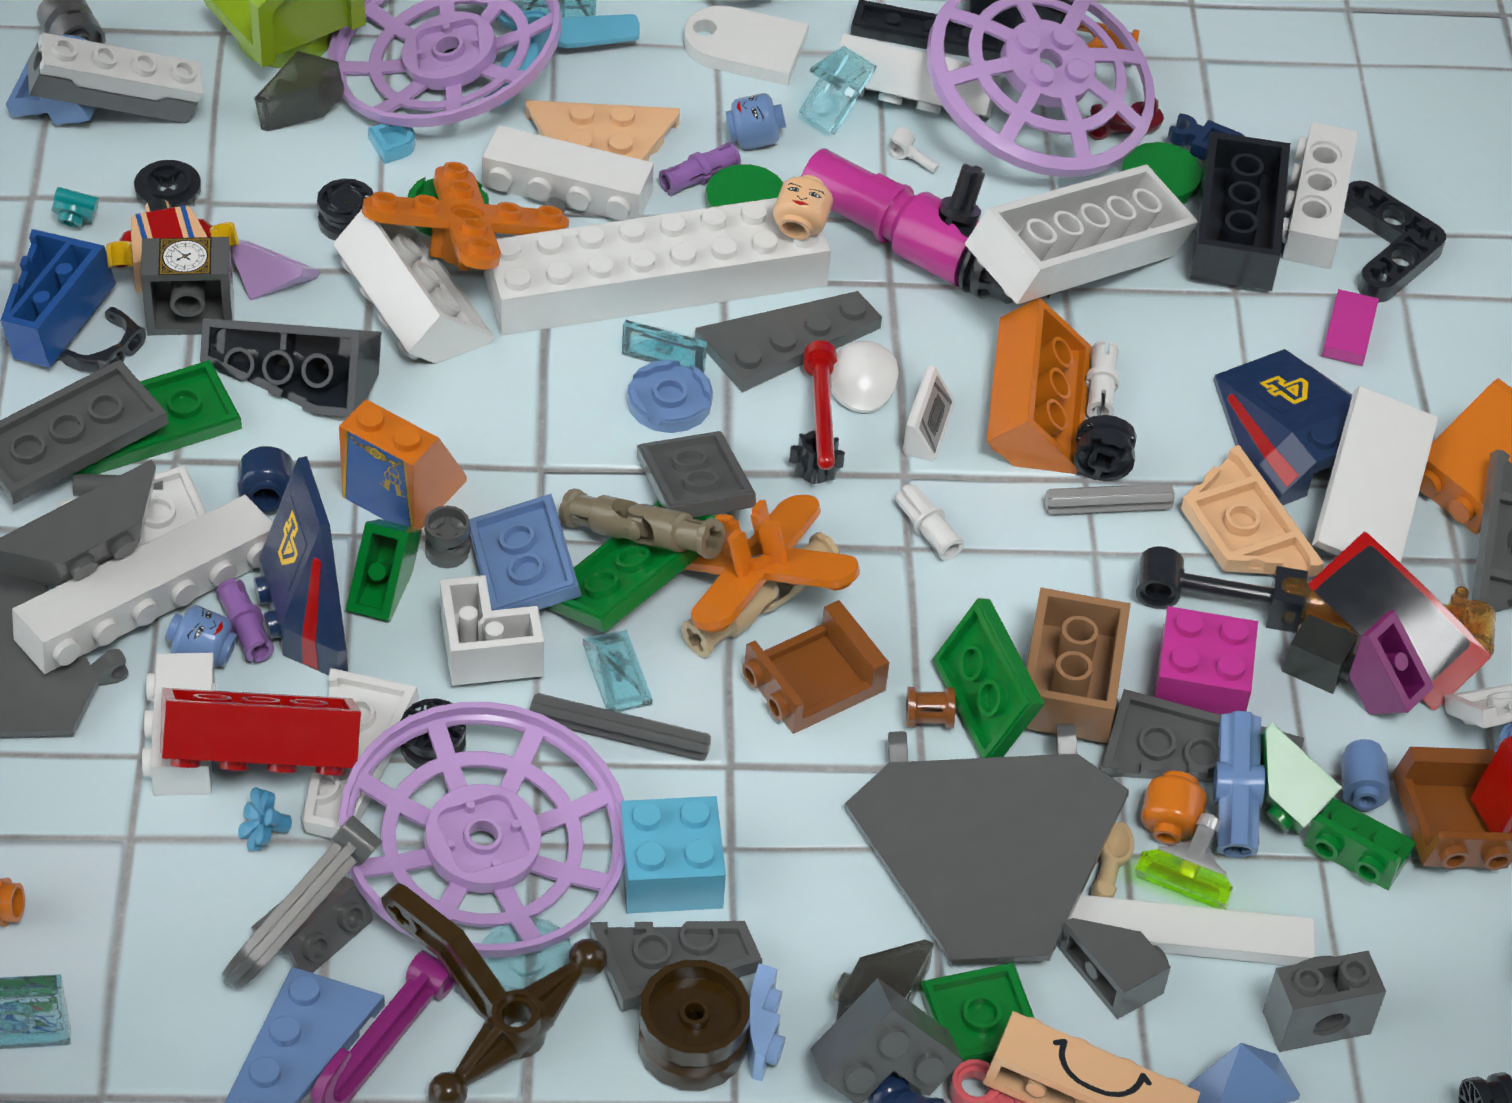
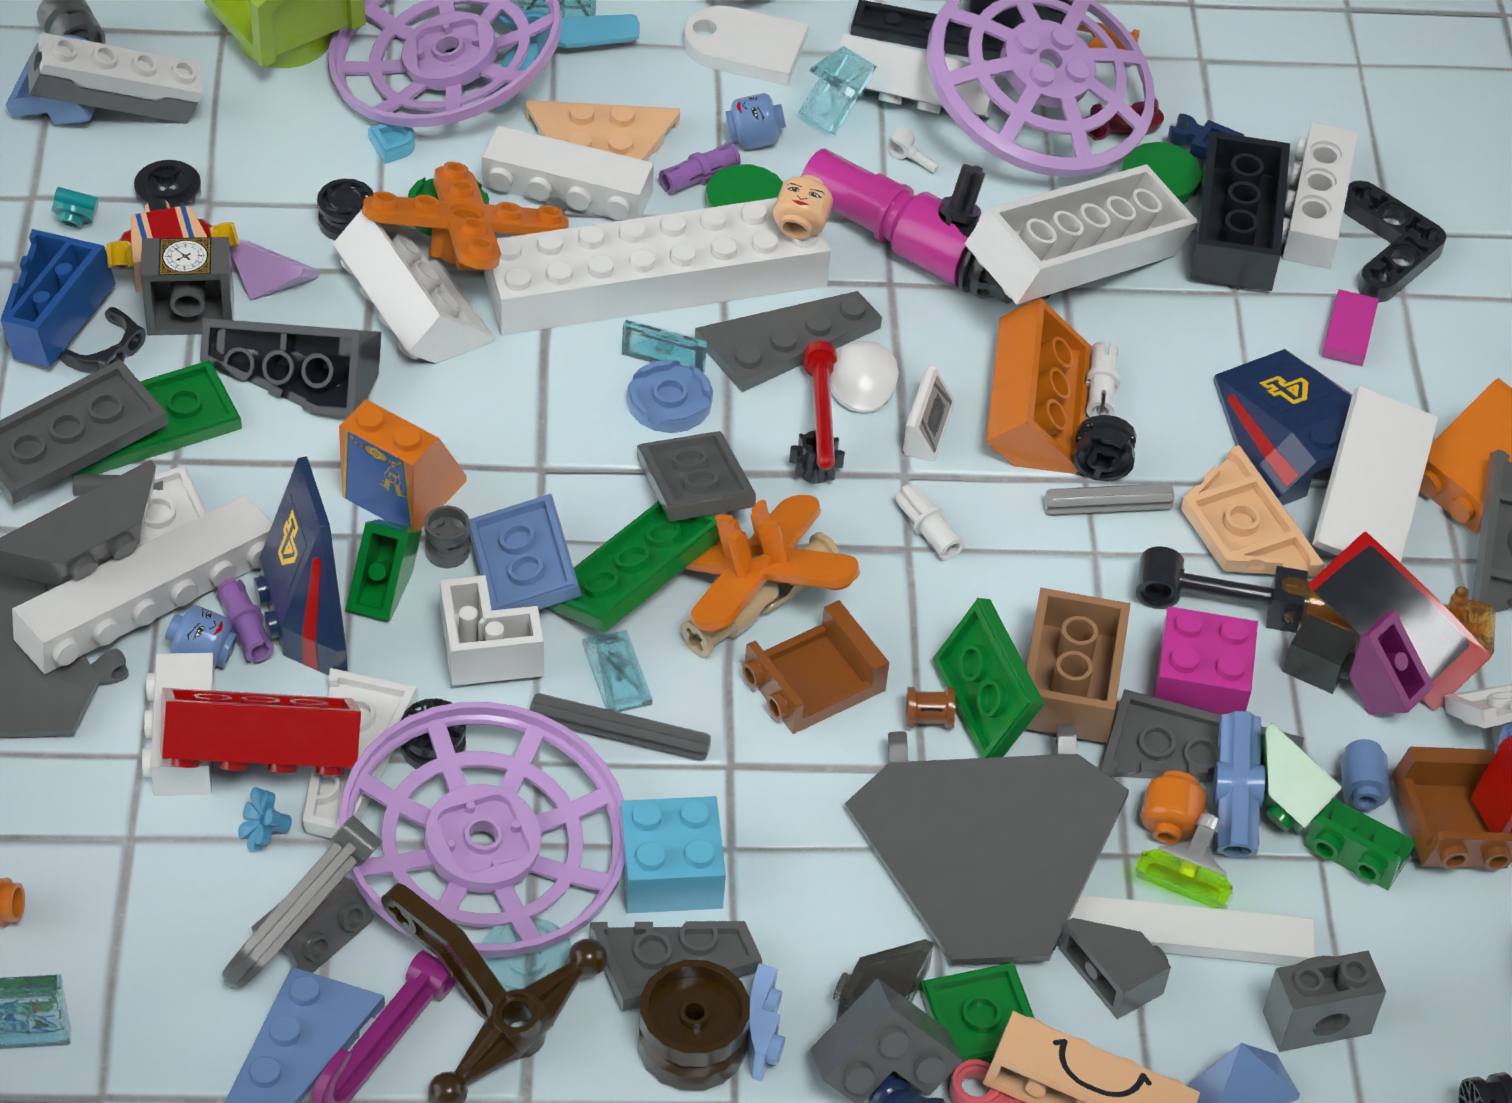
dark blue head [237,446,295,512] -> none
clear smoke slope [254,51,344,131] -> none
dark tan piece [559,488,726,559] -> none
tan piece [1091,822,1134,898] -> none

